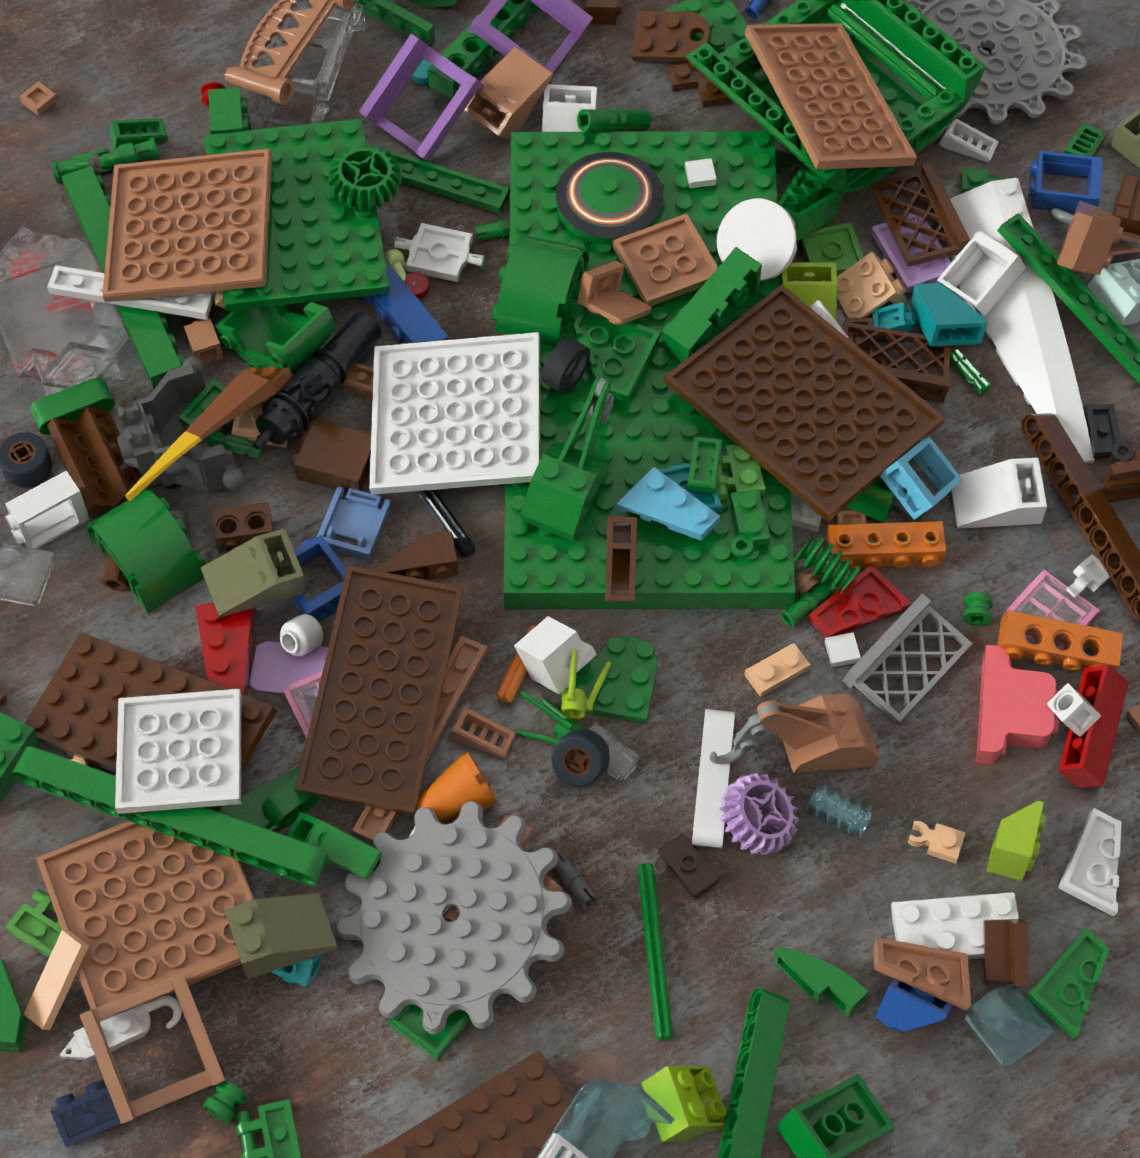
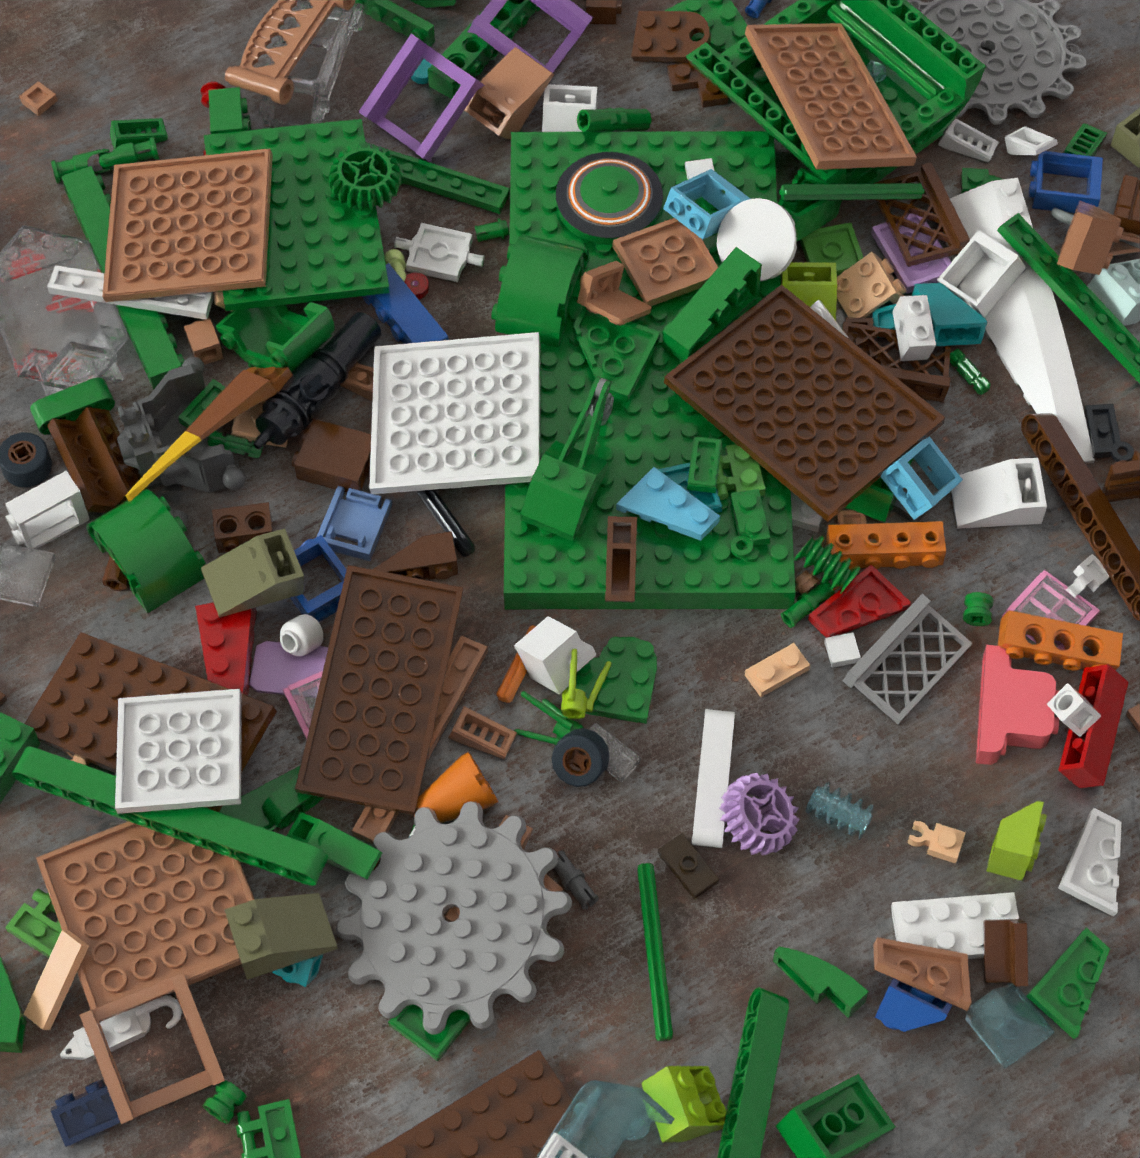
black tyre [542,337,591,394] -> none
nougat slope [709,693,880,773] -> none
none -> medium azure window [663,169,750,240]
none -> green axle [779,183,924,201]
none -> clear light blue hinge [866,60,886,83]
none -> white brick [892,295,936,361]
none -> white slope [1004,126,1058,155]

